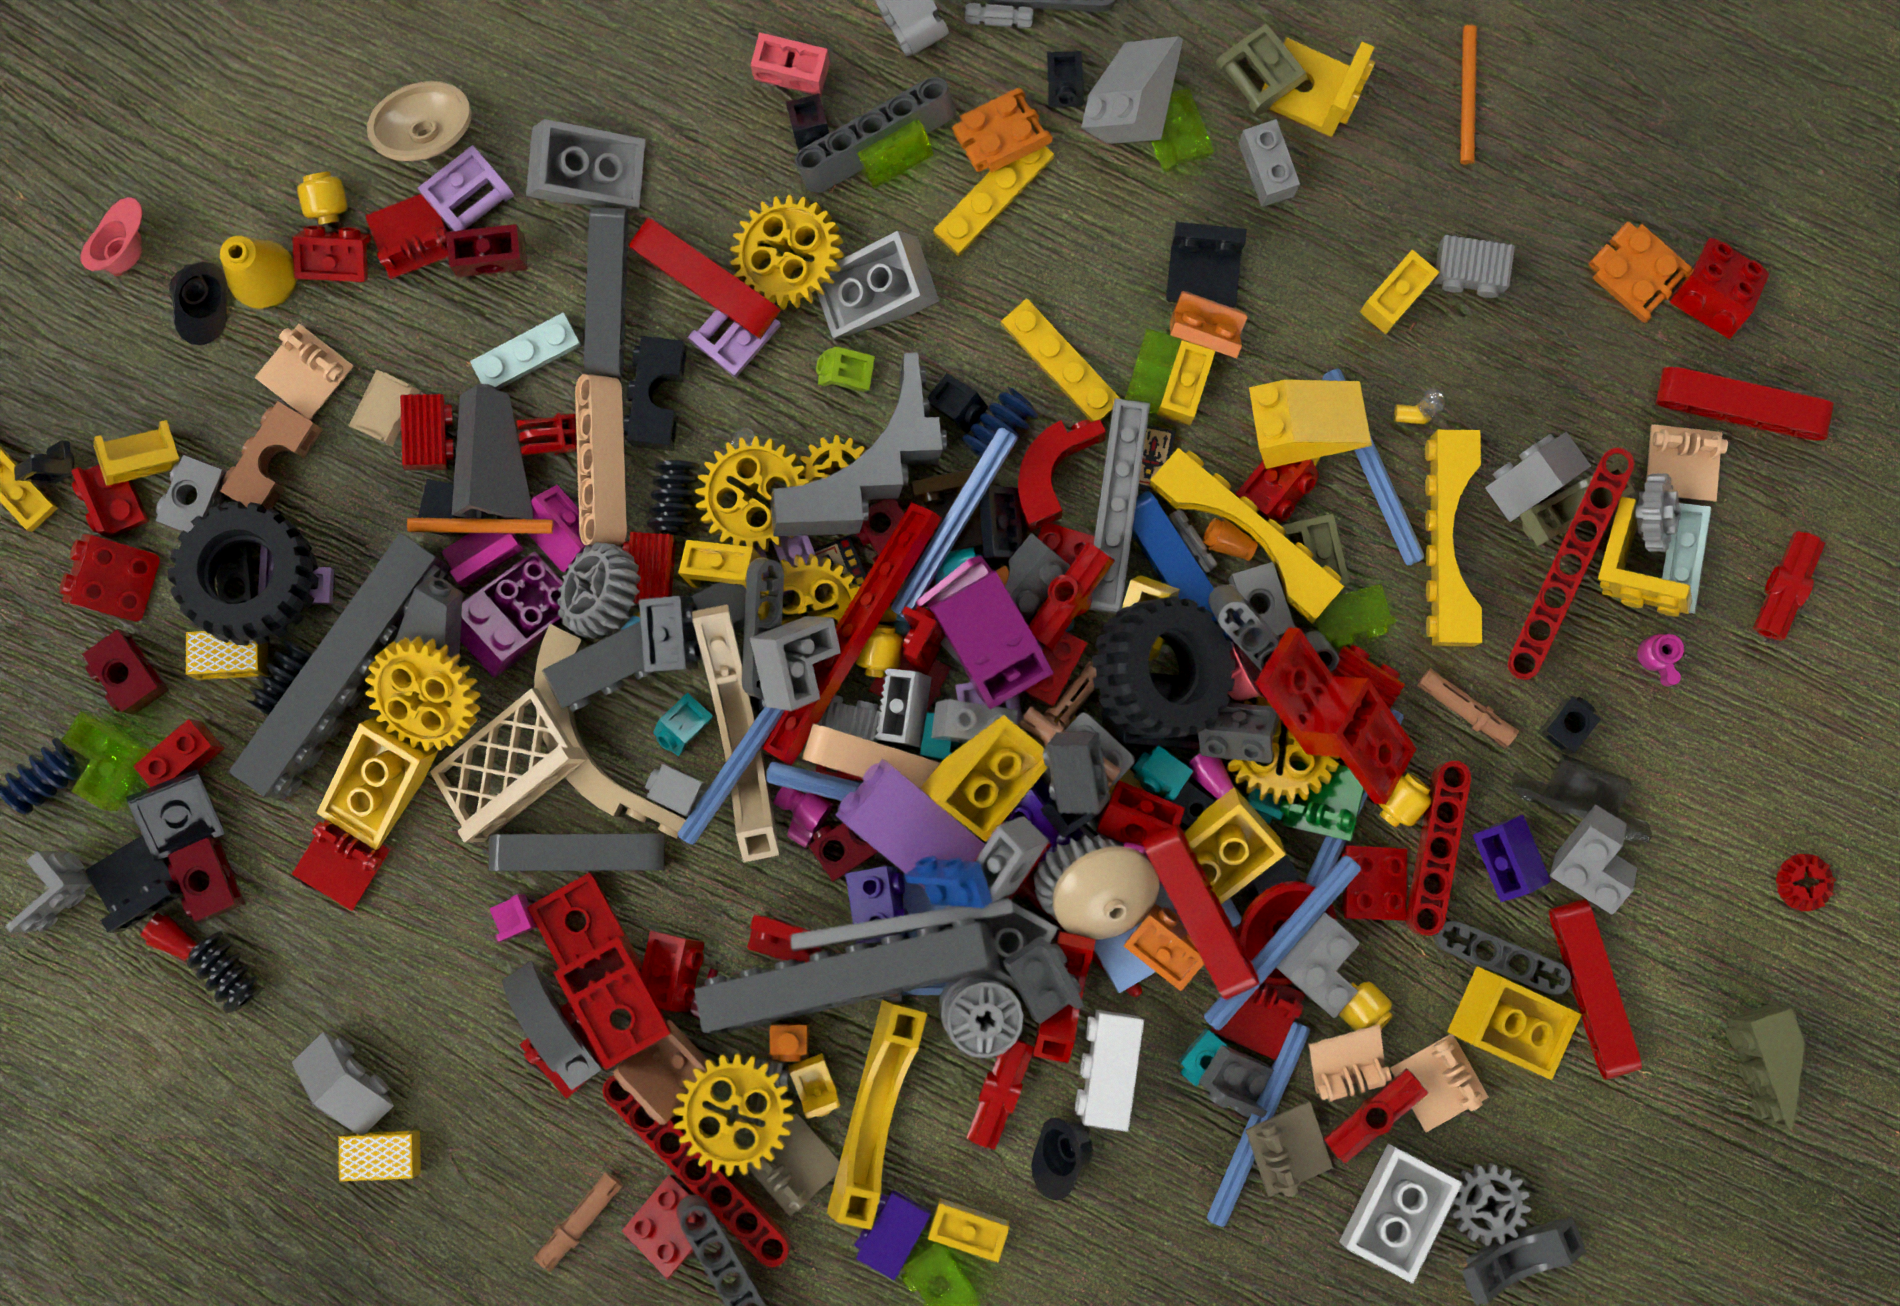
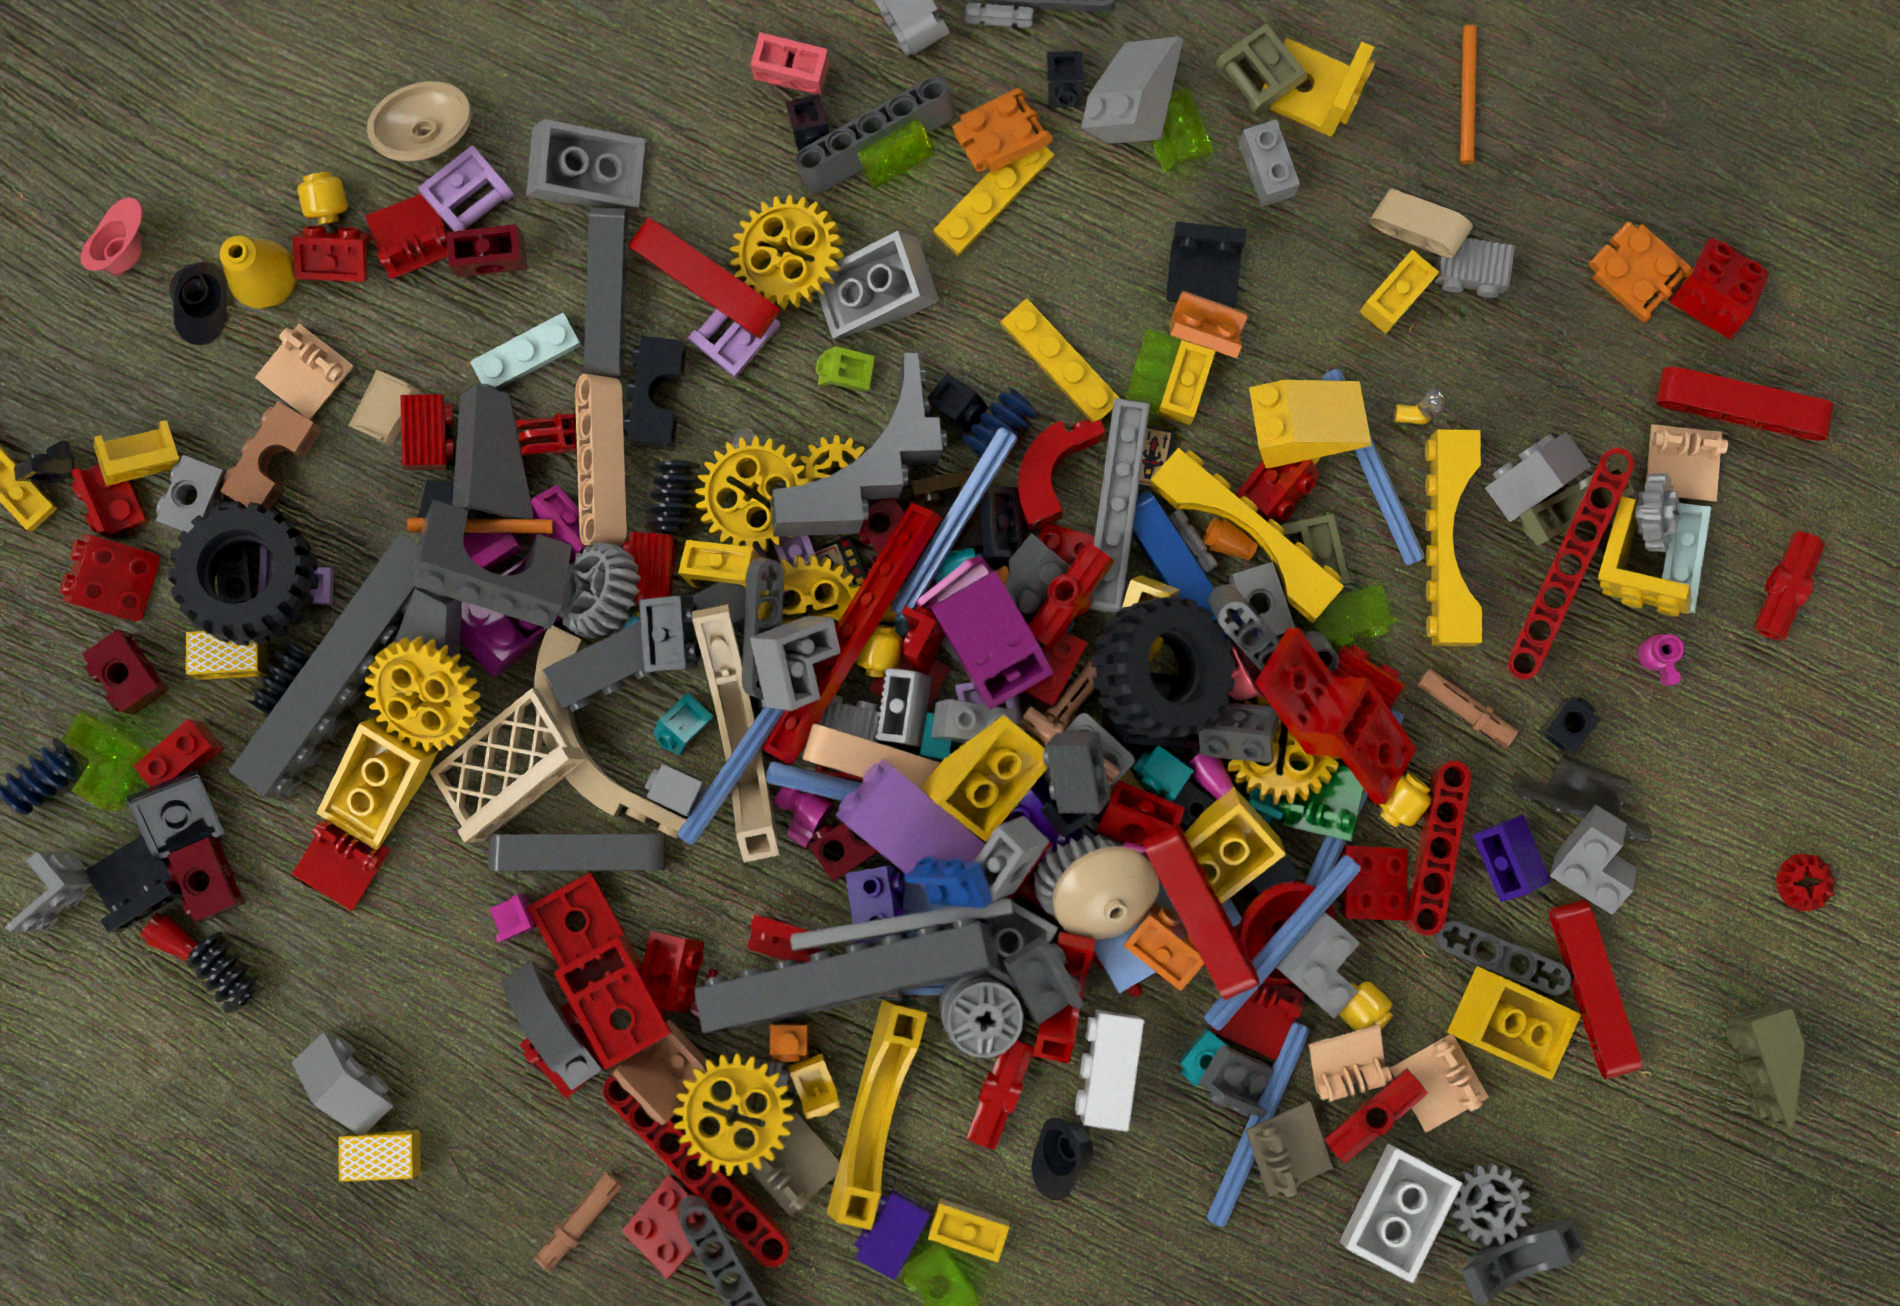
none -> dark grey arch [409,499,572,629]
none -> tan beam [1369,189,1473,258]

